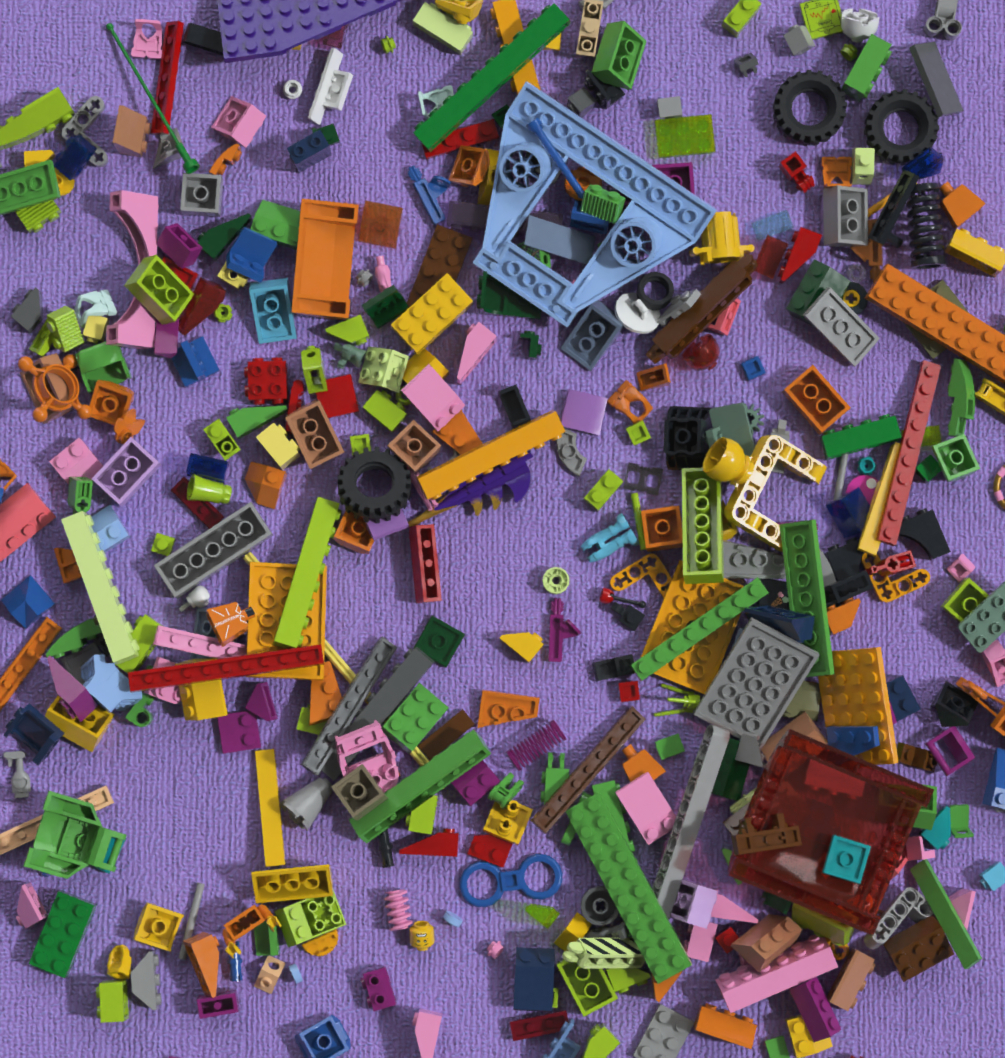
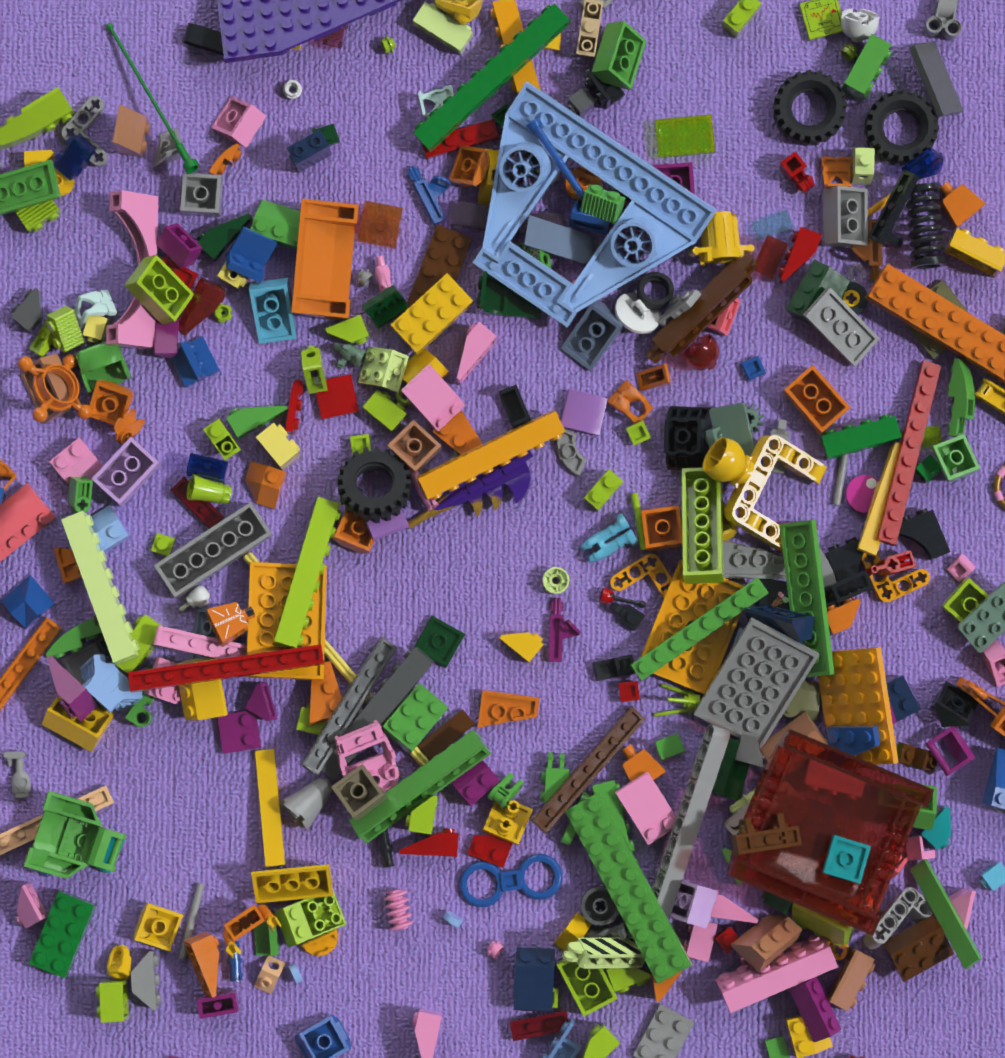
dark blue panel [3,703,64,765] -> none
bright pink piece [131,19,162,60] -> none
red plate [151,21,184,135] -> none
red brick [244,357,288,405] -> none
nougat slope [285,399,344,469] -> none
white bracket [308,48,353,125] -> none
magenta brick [361,966,397,1011] -> none
red brick [408,524,442,604] -> none
yellow head [409,920,435,951] -> none
magenta piece [506,720,567,771] -> none
dark green bracket [519,331,542,360] -> none
clear neon green tile [525,903,560,929] -> none
clear smoke piece [623,462,663,496] -> none
light grey panel [656,96,682,120] -> none
orange slope [693,1003,757,1049] -> none
dark grey tile [734,53,758,77] -> none
light grey brick [784,24,816,55] -> none
clear blue slope [825,487,870,539] -> none
teal plate [857,457,876,475] -> none
bright green bracket [949,804,974,838] -> none

